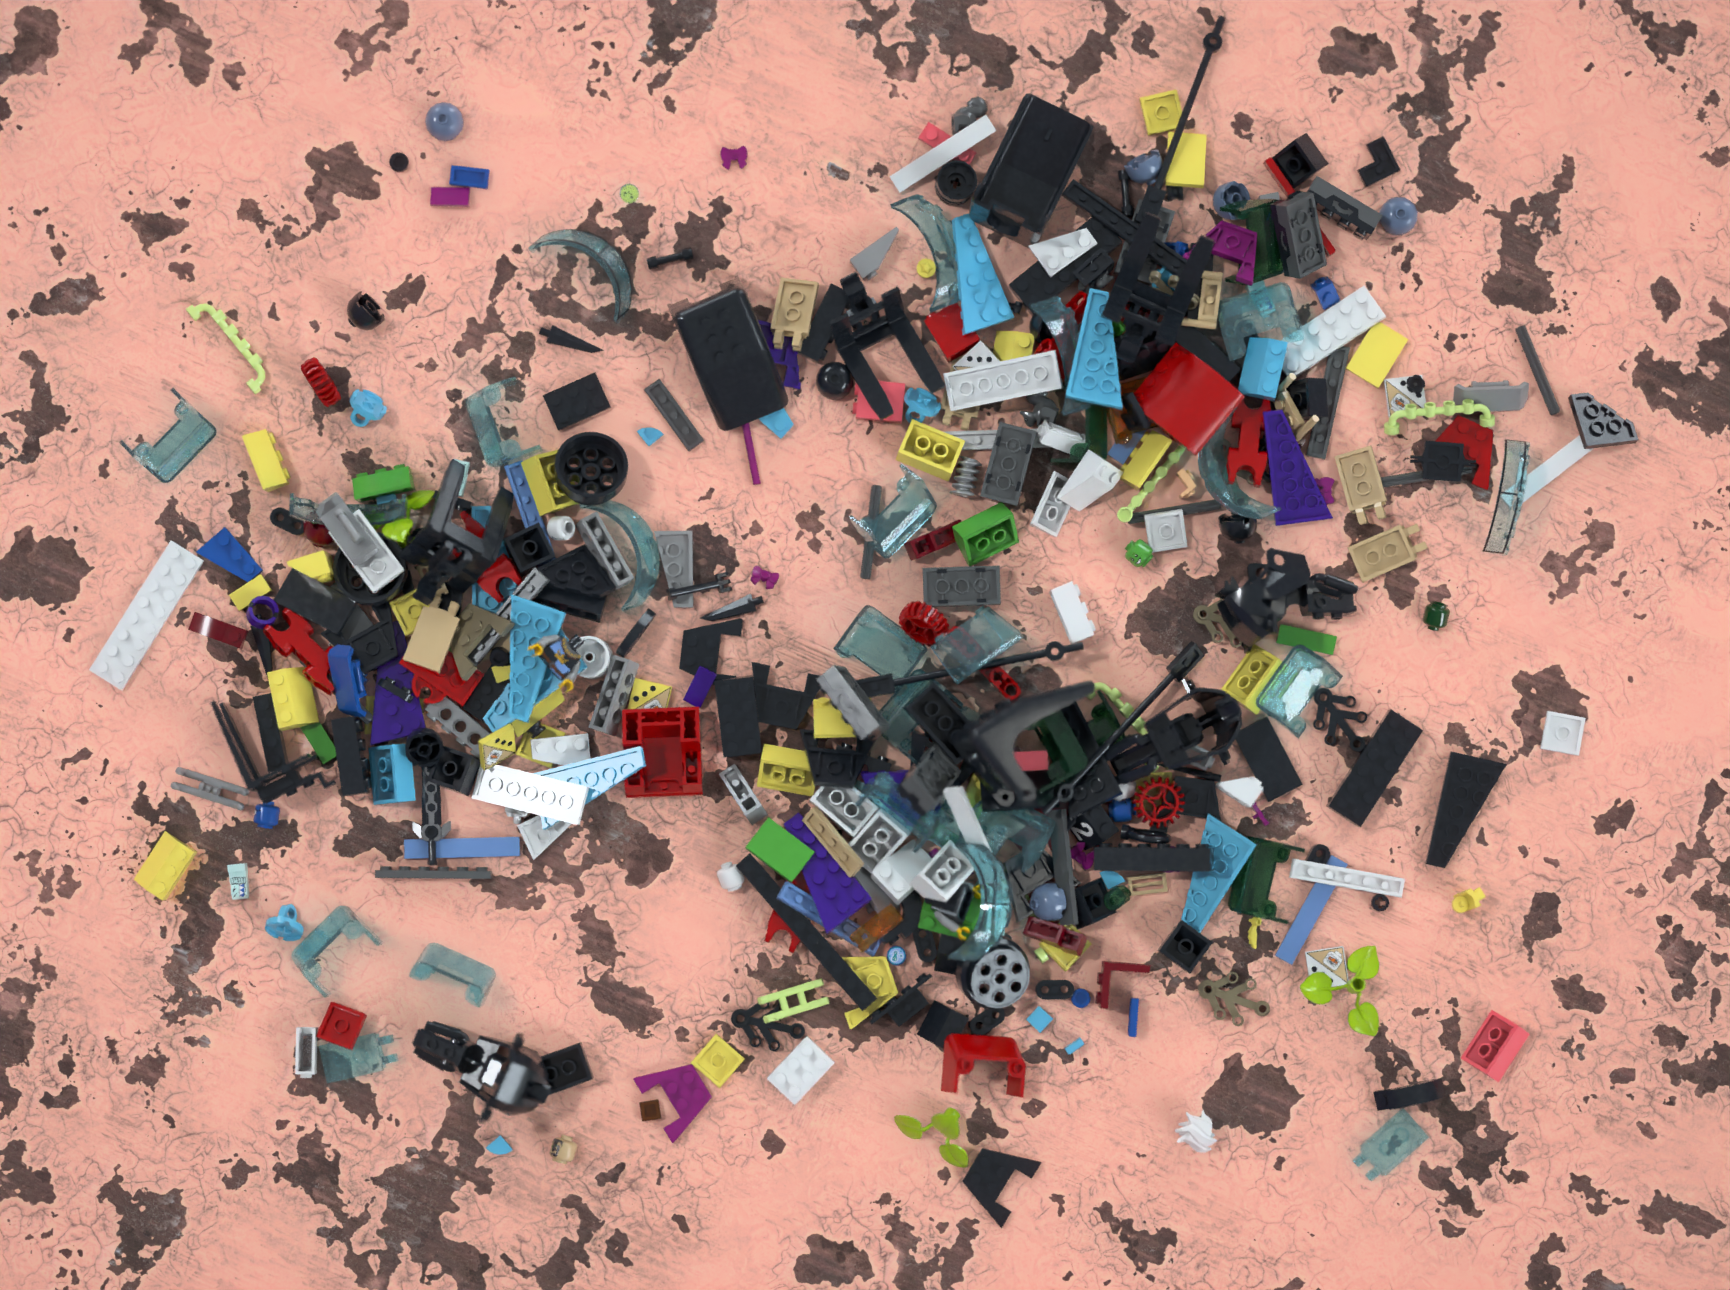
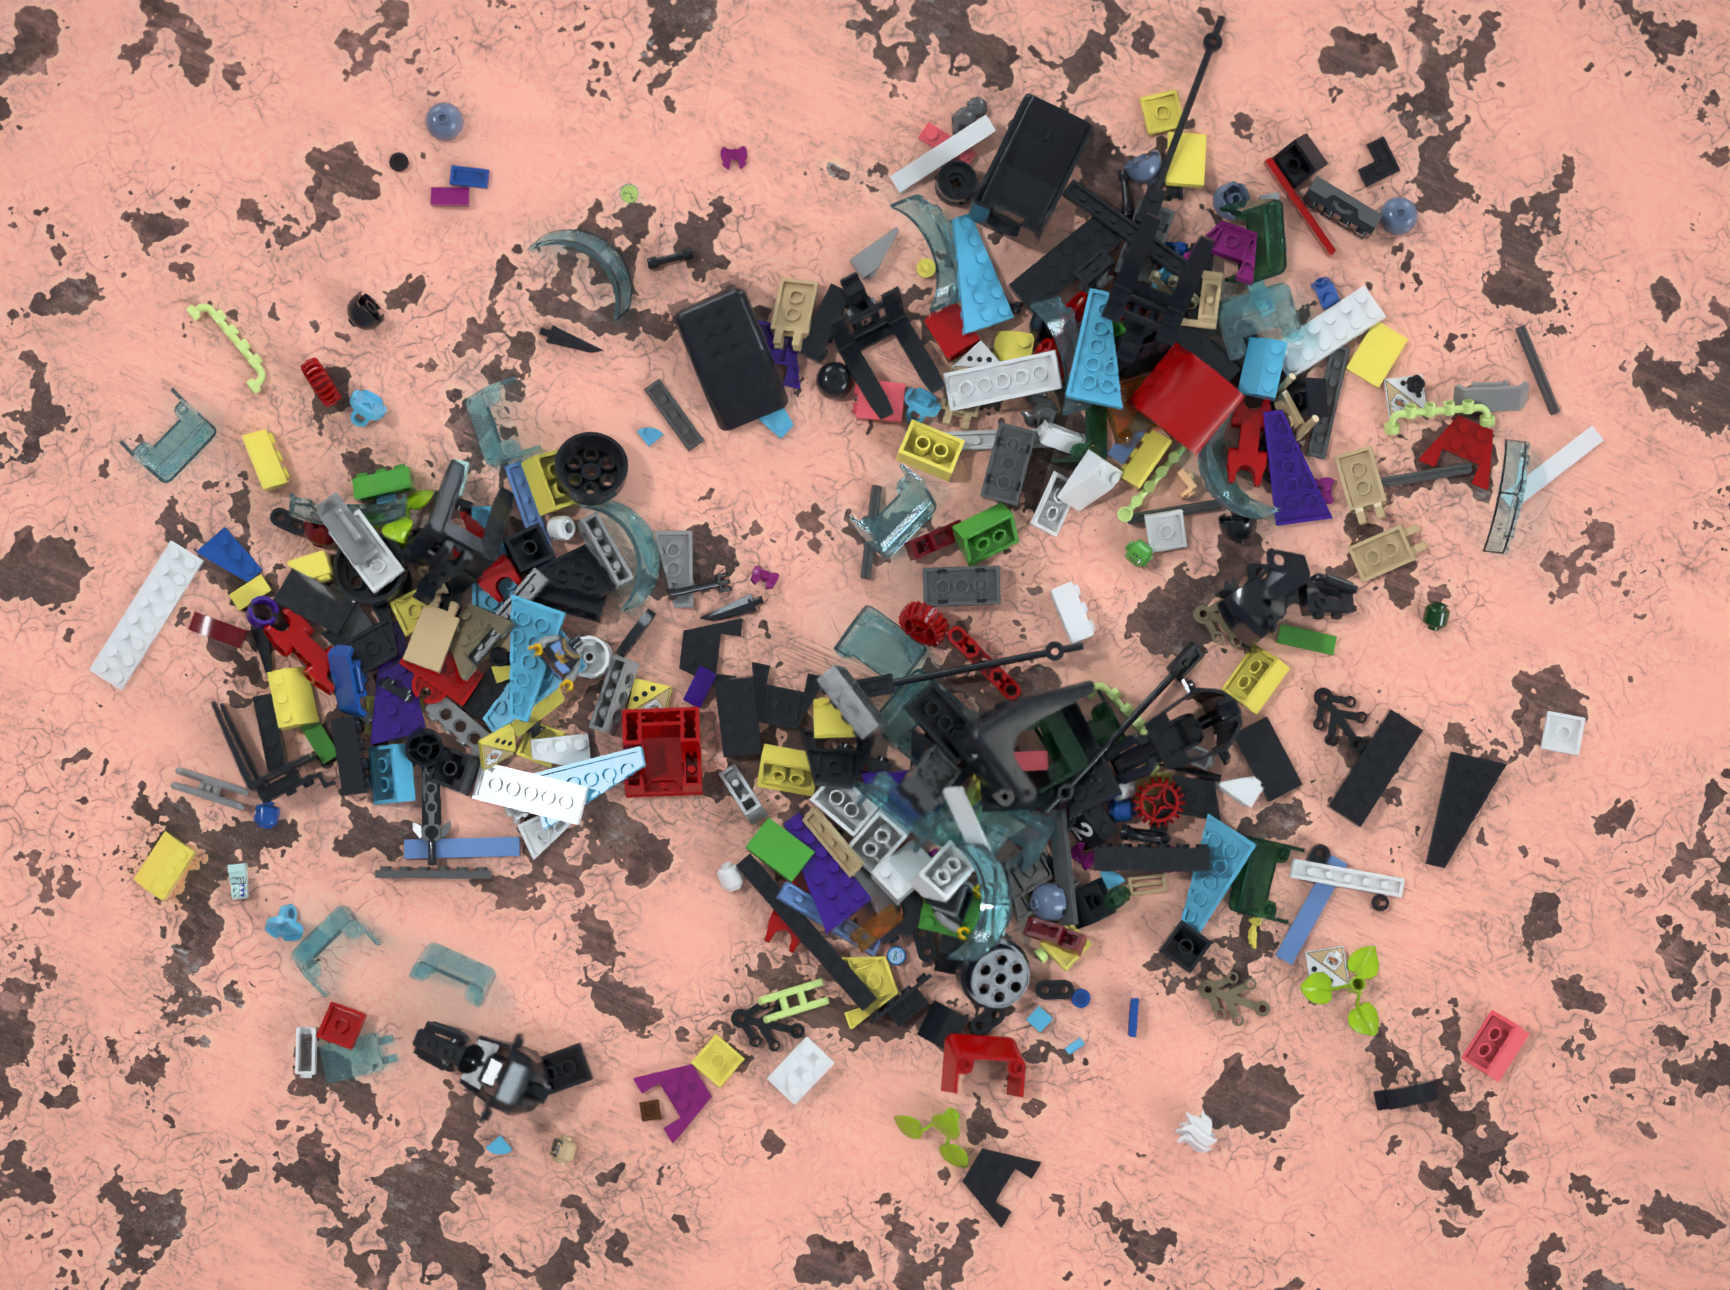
black plate [543,372,611,431] -> none
magenta bar [742,423,761,485] -> none
clear light blue windscreen [930,606,1023,684] -> none
light grey piece [950,456,982,498] -> none
white wing [1028,228,1098,278] -> none
dark red bracket [1095,961,1150,1009] -> none
black tile [1120,392,1151,431] -> none
magenta piece [1251,802,1270,826] -> none
clear light blue windscreen [1256,645,1343,738] -> none
dark grey piece [1270,191,1327,279] -> none
clear light blue tile [1352,1108,1429,1182] -> none
black plate [1410,441,1476,482] -> none
light yellow hips [1452,887,1485,913] -> none
plate [1568,392,1638,449] -> none

